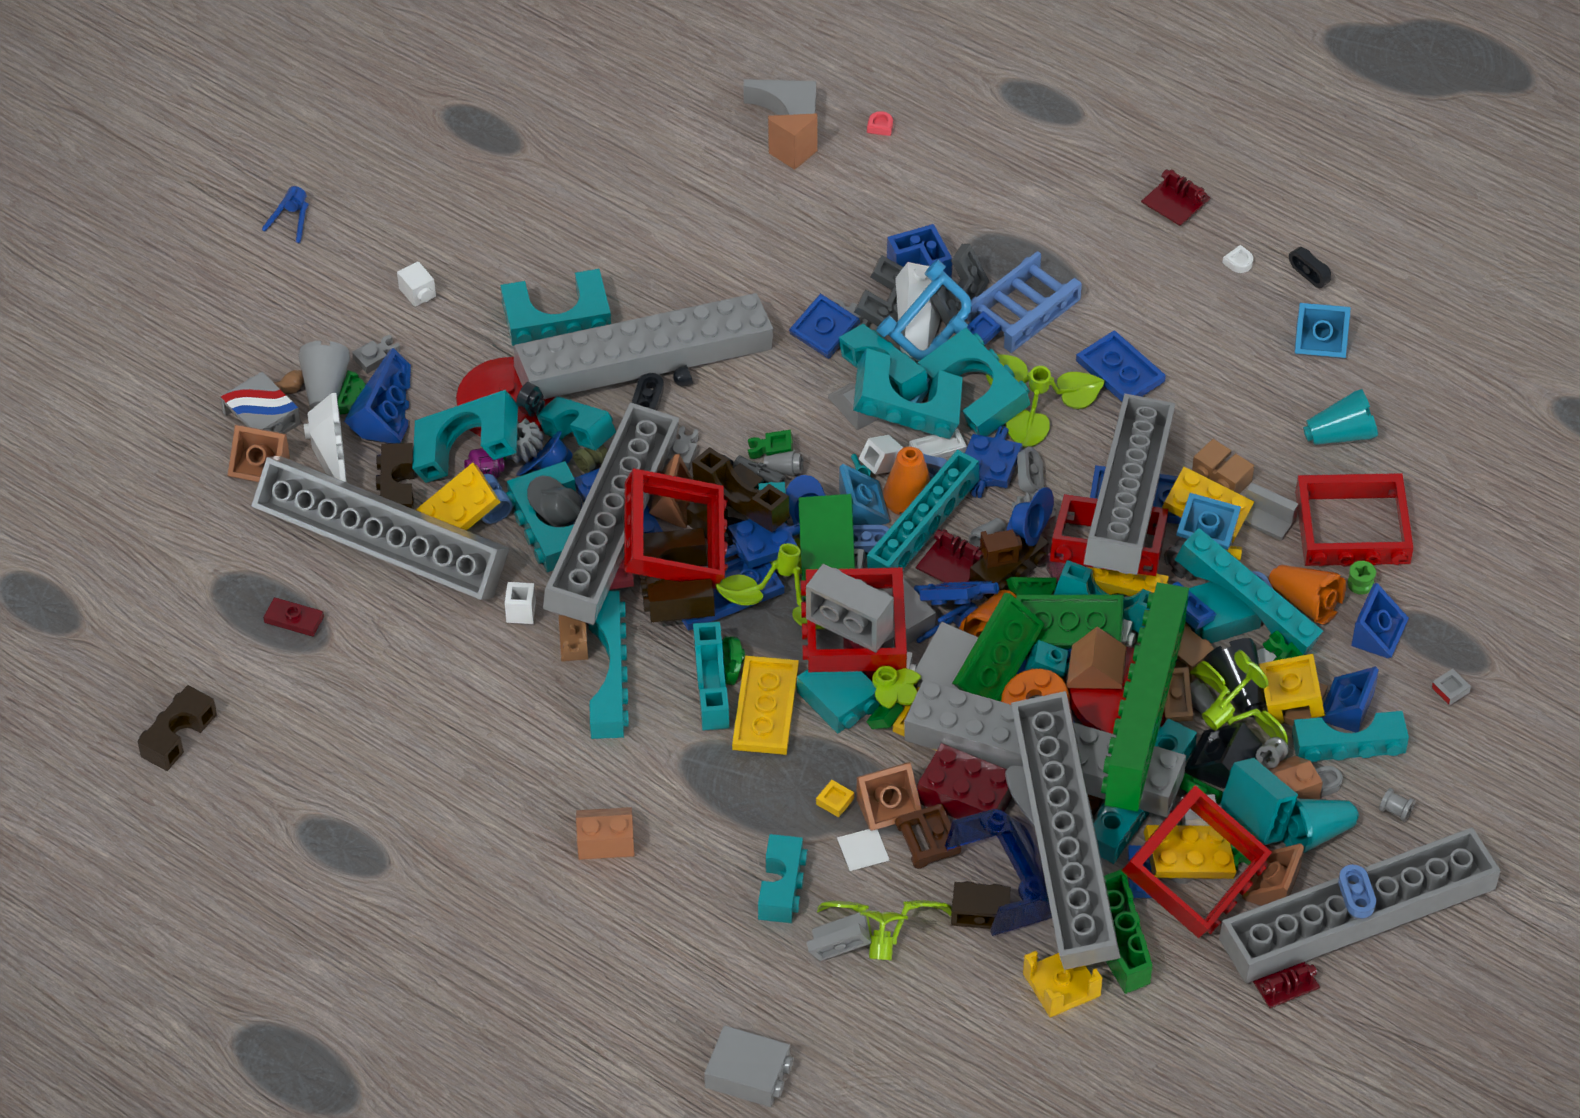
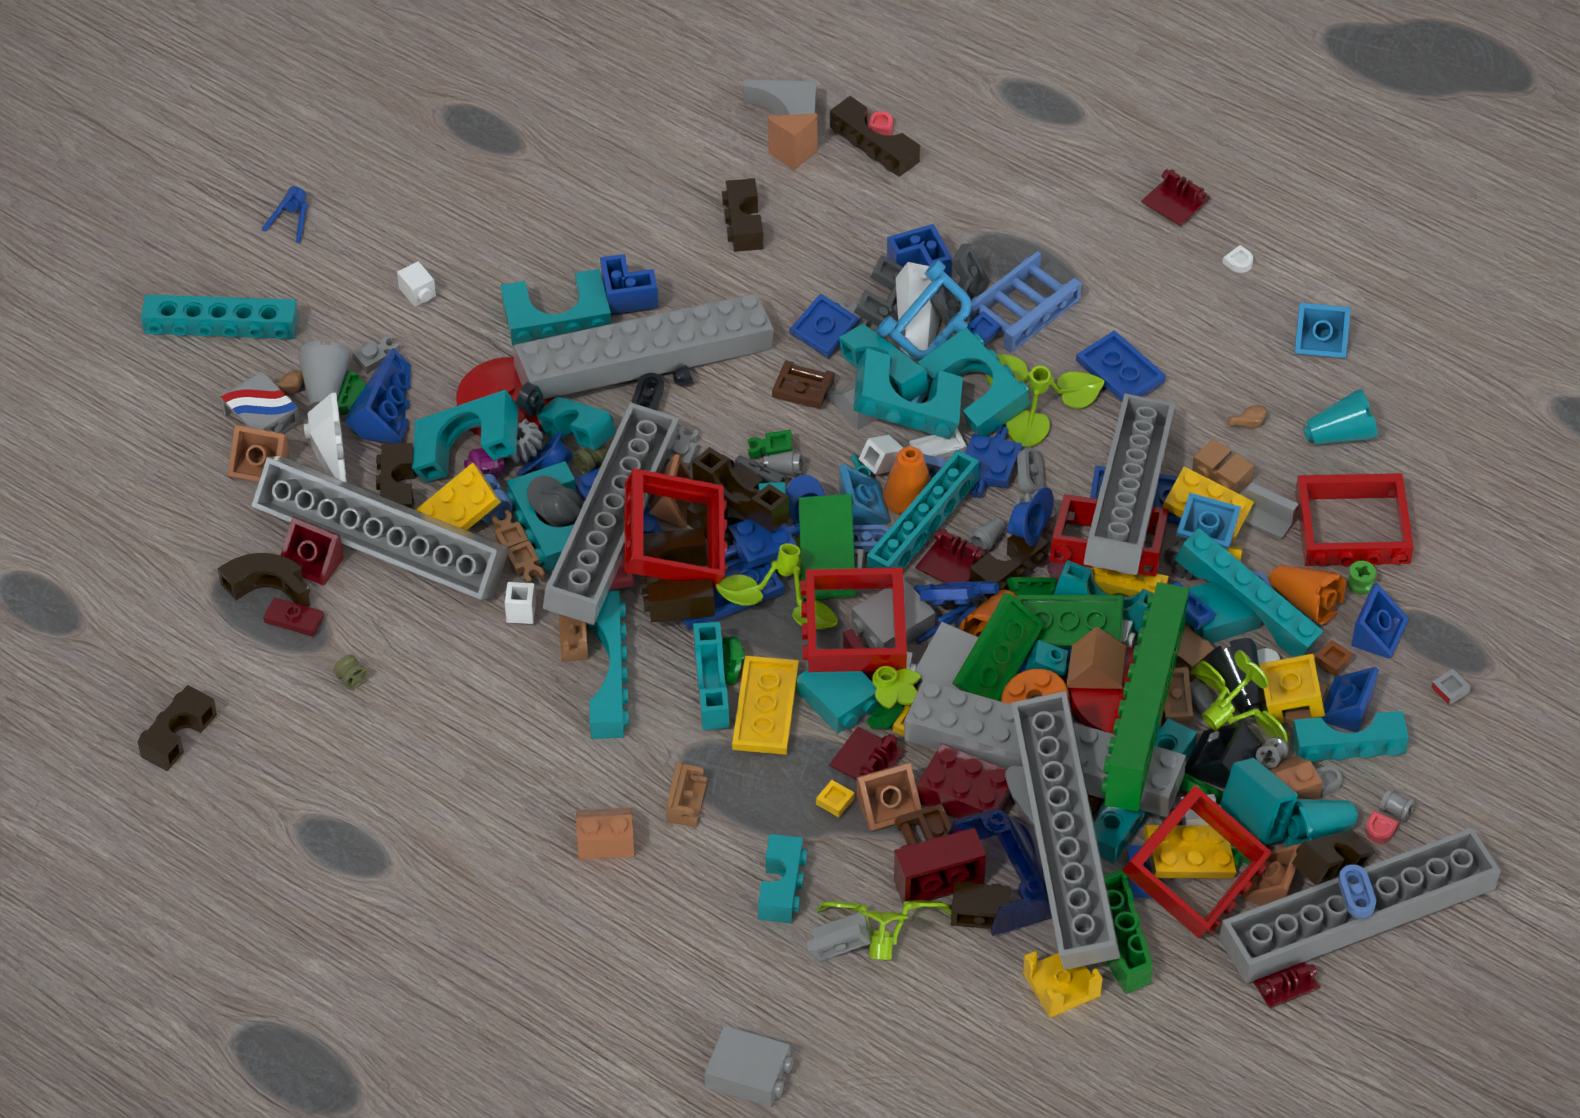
light grey brick [806,564,894,653] -> none
white sticker [837,829,890,871] -> none
reddish brown brick [980,529,1022,568] -> none
green plate [1263,630,1303,661] -> none
black plate [1289,247,1331,288] -> none
none -> teal brick [141,294,299,339]
none -> dark brown arch [218,553,311,607]
none -> dark red slope [280,517,344,585]
none -> olive wheel [334,654,368,689]
none -> medium nougat plate [492,510,528,548]
none -> medium nougat plate [507,540,545,583]
none -> blue brick [600,254,658,314]
none -> medium nougat hinge [666,762,707,827]
none -> dark brown arch [721,178,763,252]
none -> reddish brown plate [772,360,835,409]
none -> dark red hinge [829,727,905,780]
none -> dark brown arch [830,96,920,177]
none -> dark red brick [894,828,986,906]
none -> medium nougat animal [1227,405,1267,429]
none -> dark brown arch [1292,829,1375,885]
none -> dark orange plate [1315,640,1353,676]
none -> coral tile [1365,811,1399,843]

